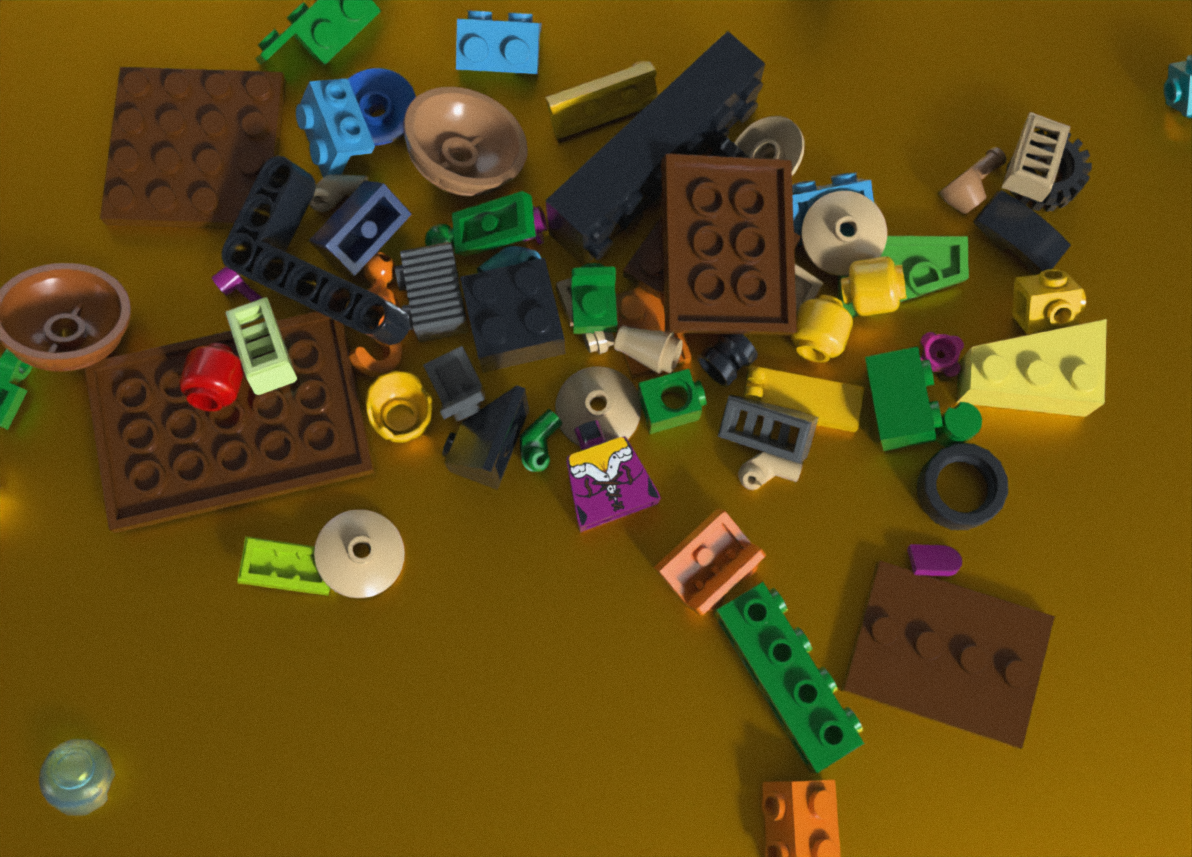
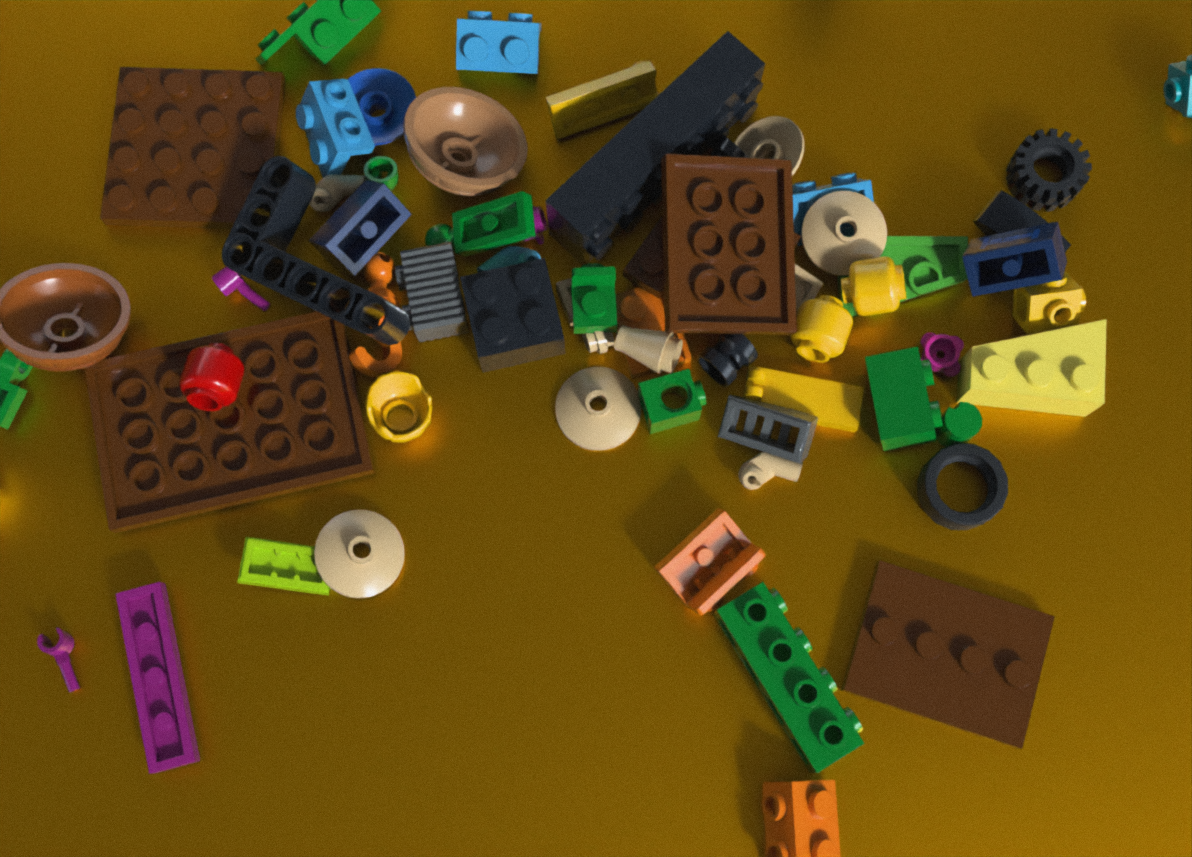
clear light blue hair [39,739,115,815] -> none
yellowish green slope [226,297,297,395] -> none
dark grey bracket [423,345,486,422] -> none
black slope [442,385,530,490] -> none
green arm [520,409,563,472] -> none
torso [566,420,661,532] -> none
magenta piece [907,544,962,576] -> none
medium nougat bar [938,147,1006,214] -> none
tan slope [1001,112,1070,202] -> none
none -> magenta hand [37,627,80,693]
none -> magenta plate [115,582,200,774]
none -> green hinge [364,156,399,191]
none -> dark blue brick [962,221,1067,297]

